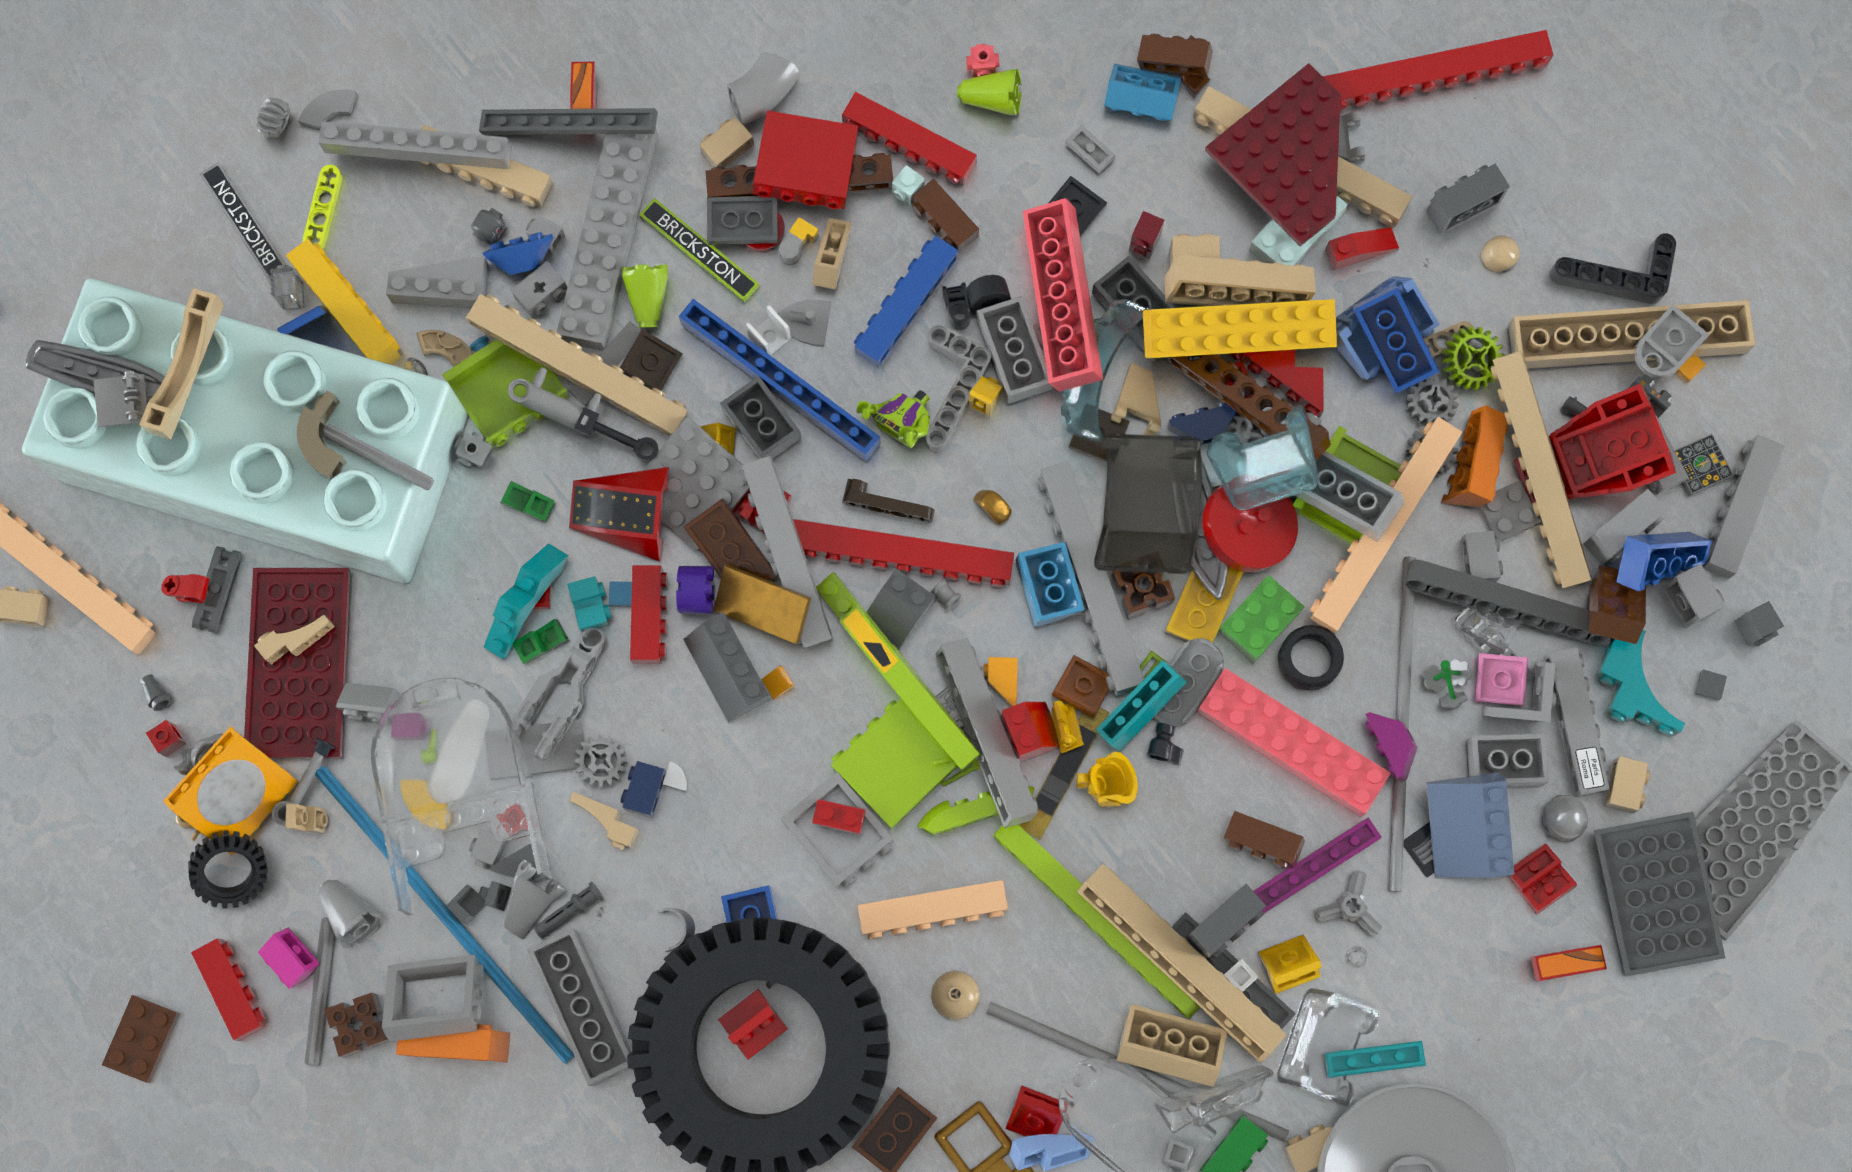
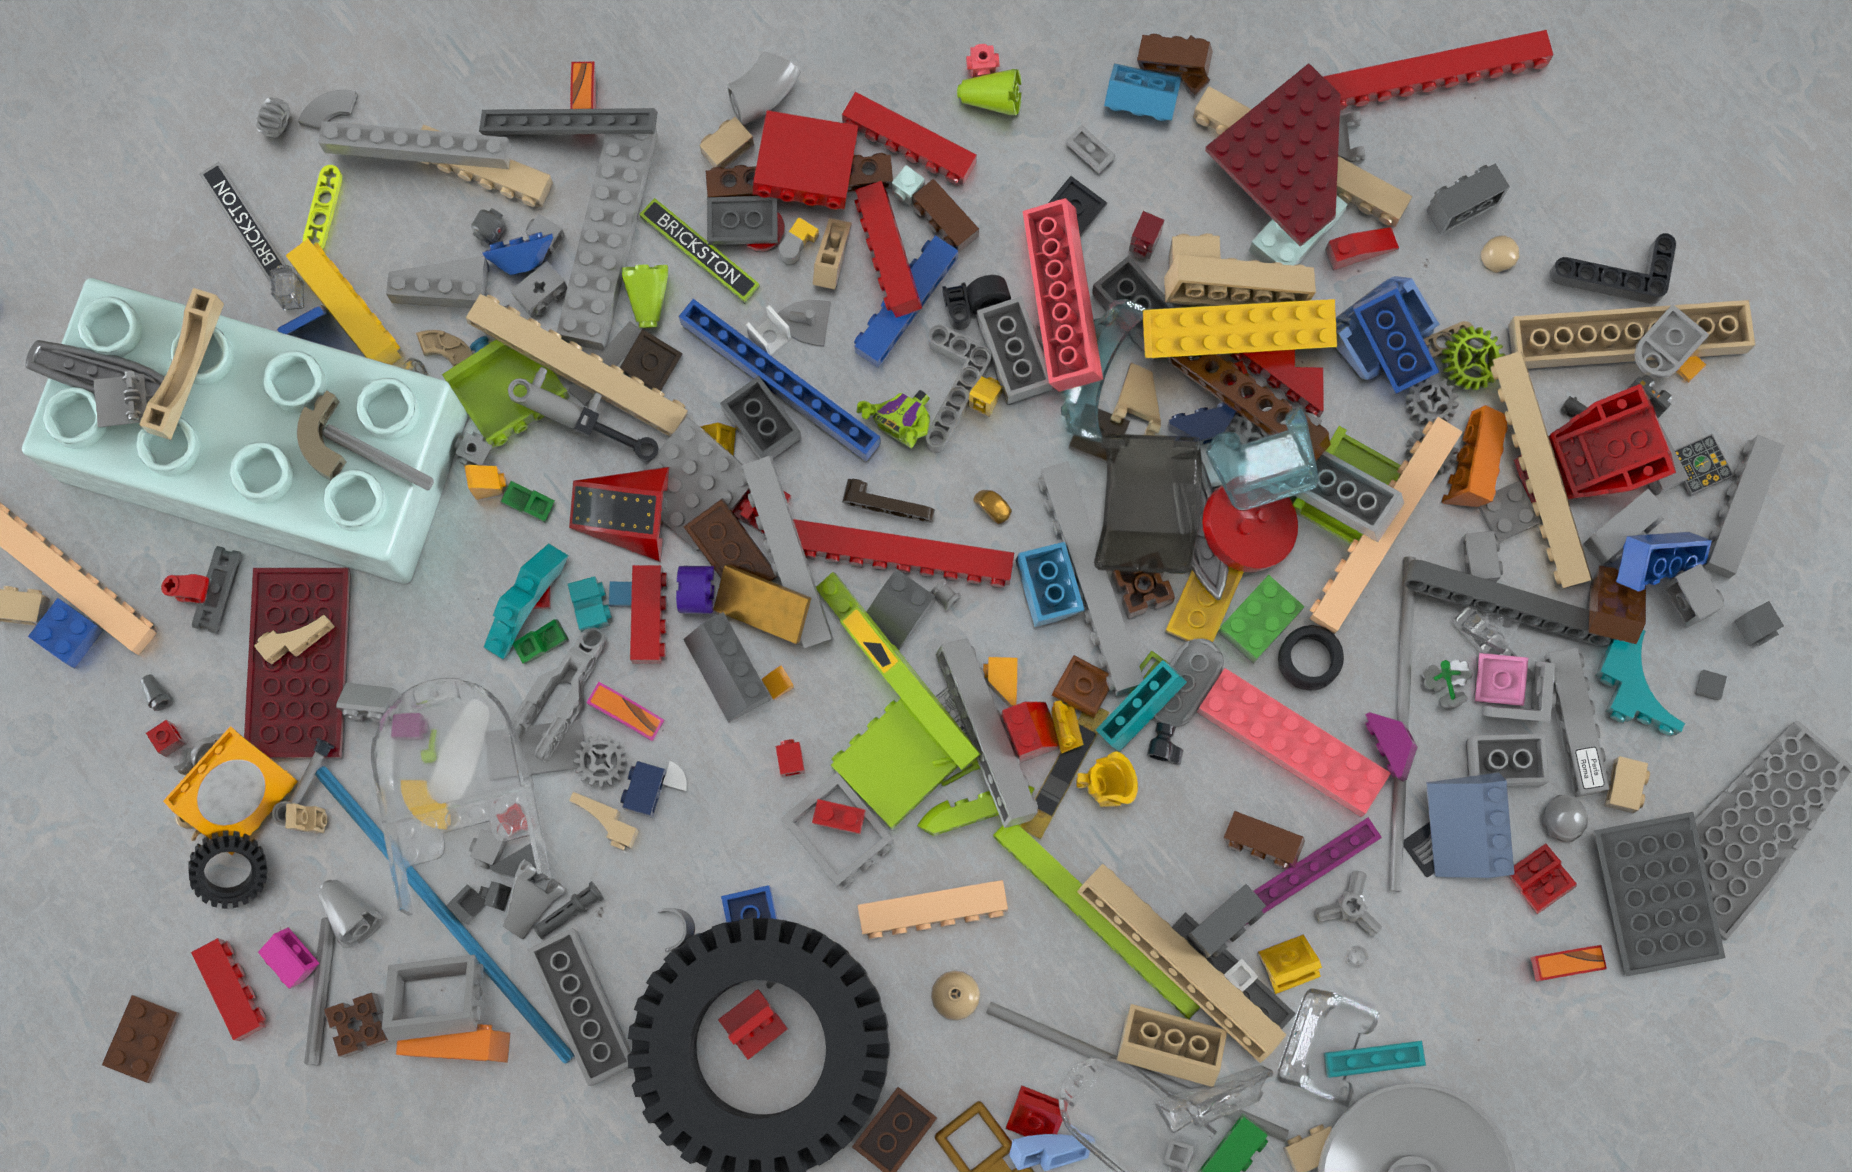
none -> blue brick [28,598,104,669]
none -> light orange slope [465,465,507,500]
none -> slope [586,682,665,741]
none -> red brick [775,739,805,778]
none -> red brick [854,181,923,318]

